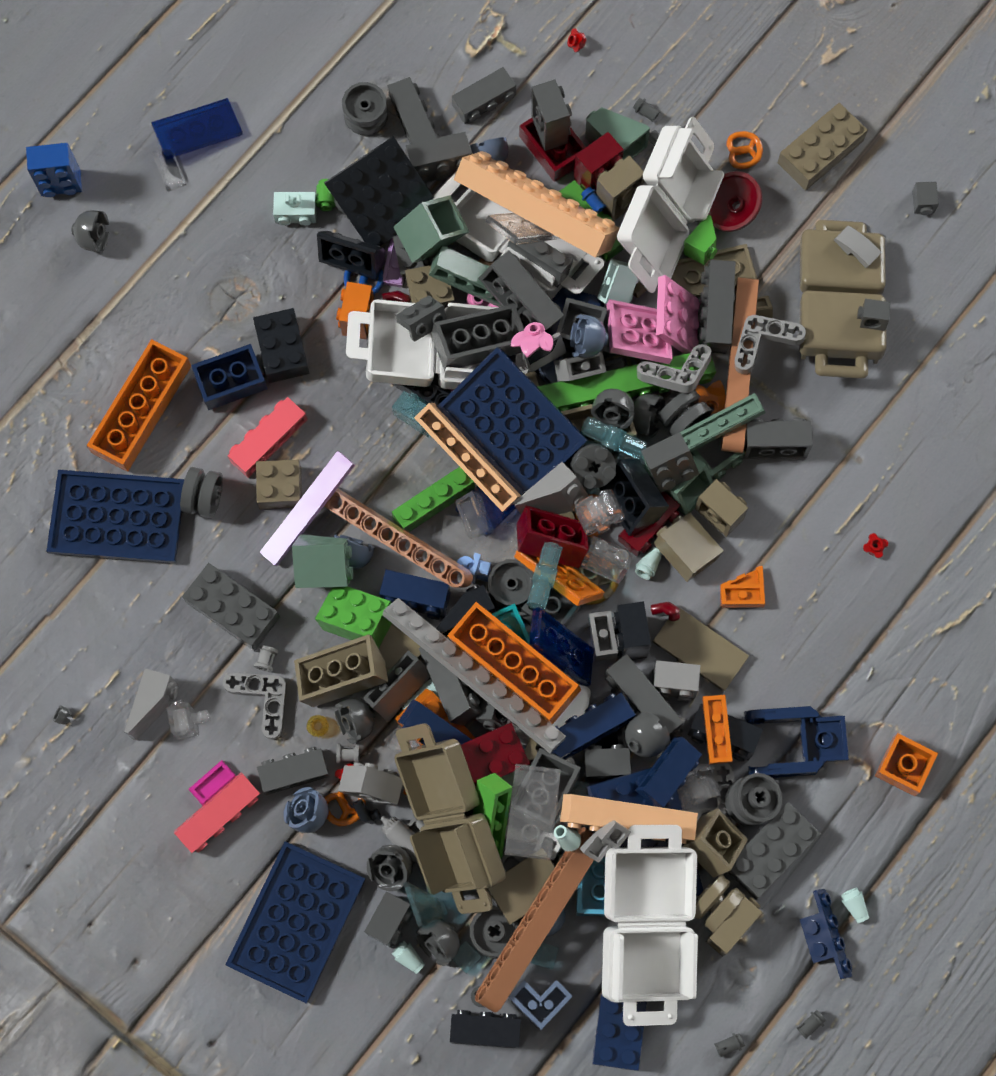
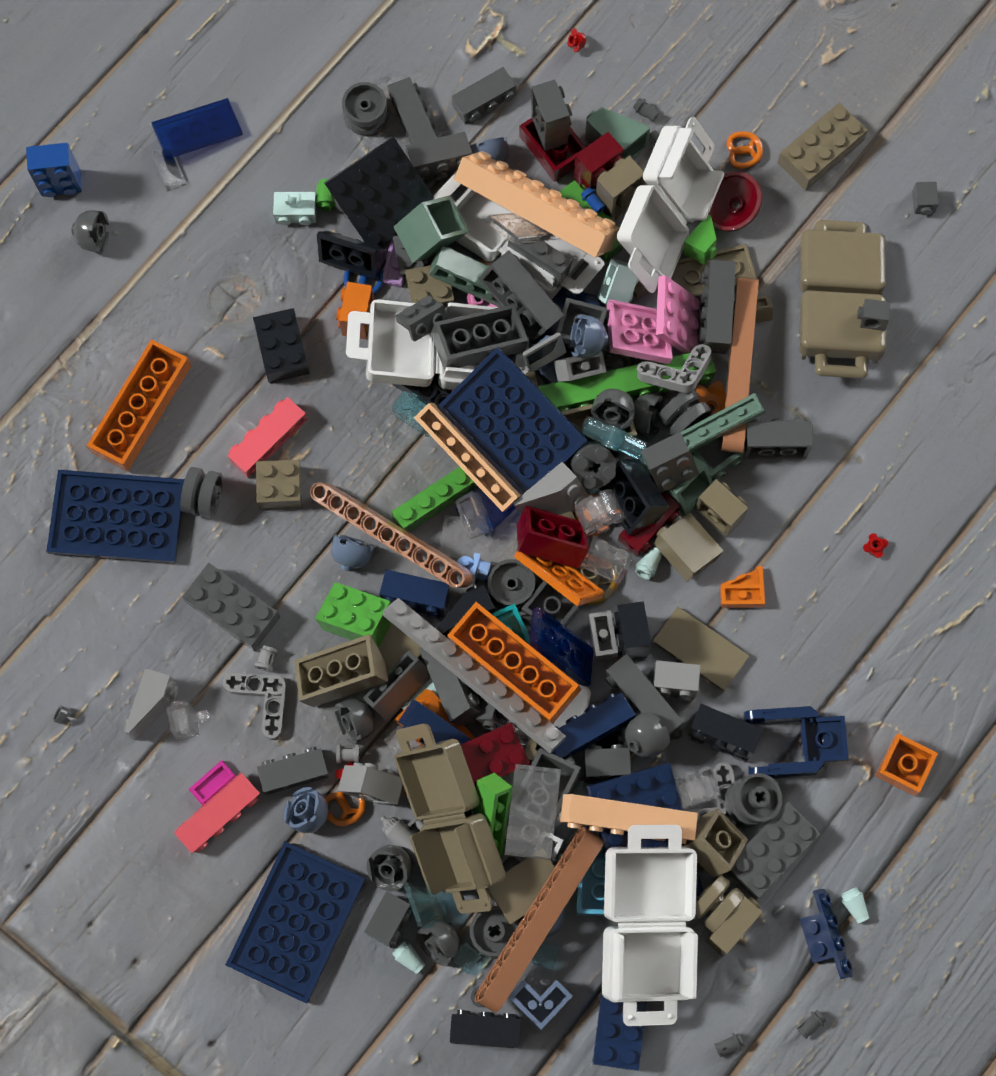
dark blue brick [191,344,267,411] -> none
tile [260,451,355,566] -> none
sand green slope [292,535,353,588] -> none
clear yellow plate [307,715,329,737] -> none
black arm [352,799,381,824] -> none
dark red arm [382,291,411,303] -> none
bright pink plate [511,322,553,358] -> none
clear light blue piece [527,542,563,610] -> none
light aqua cone [554,825,581,851] -> none
light grey slope [580,820,631,863] -> none
dark blue brick [635,737,702,808] -> none
dark red arm [651,602,680,621] -> none
orange plate [702,695,733,764] -> none
light grey beam [735,315,806,374] -> none
light grey slope [834,226,882,268] -> none

